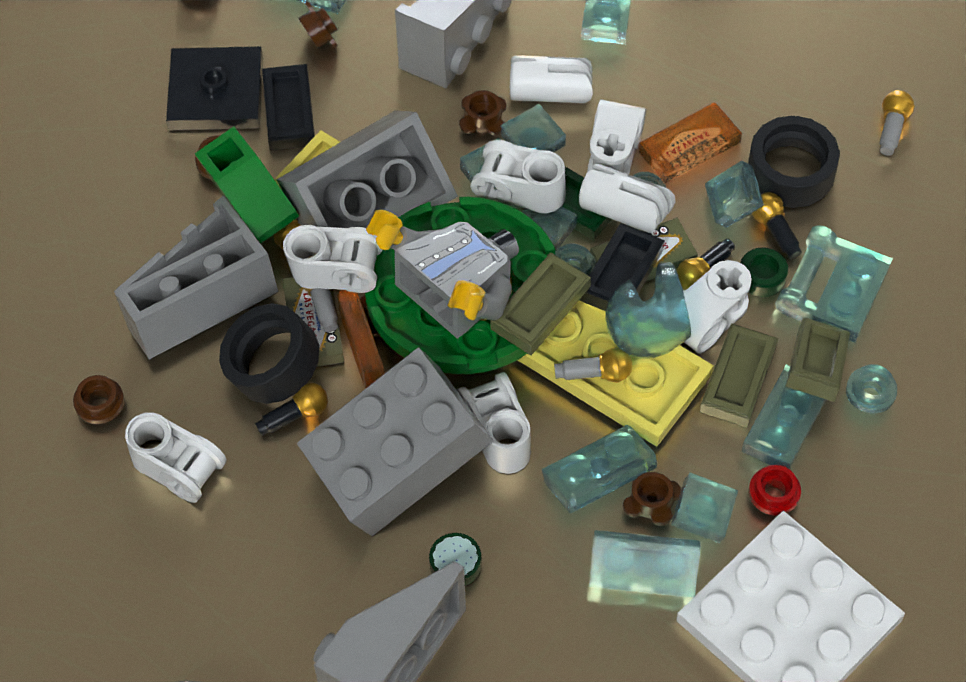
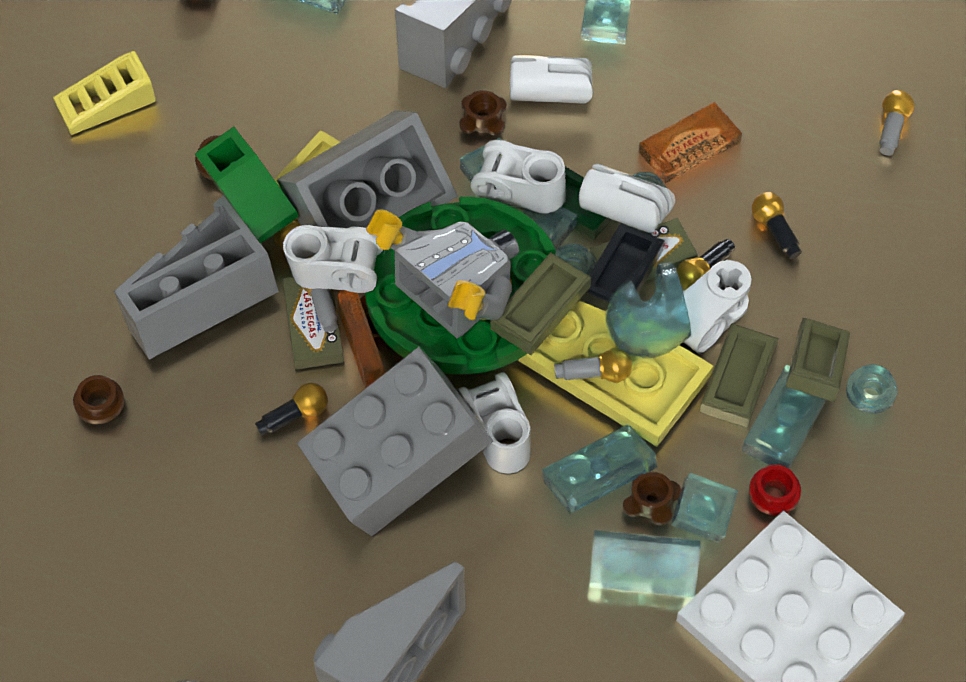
white piece [125,412,227,503] -> none
black plate [166,46,263,130] -> none
black tyre [219,303,320,404] -> none
black tile [262,64,315,151] -> none
reddish brown plate [298,1,338,48] -> none
light aqua tile [429,533,482,586] -> none
clear light blue plate [501,104,566,152] -> none
white piece [588,99,646,175] -> none
clear light blue plate [705,161,764,228] -> none
dark green tile [740,247,788,297] -> none
black tyre [747,115,840,208] -> none
clear light blue plate [775,226,893,343] -> none
none -> light yellow slope [53,50,156,135]

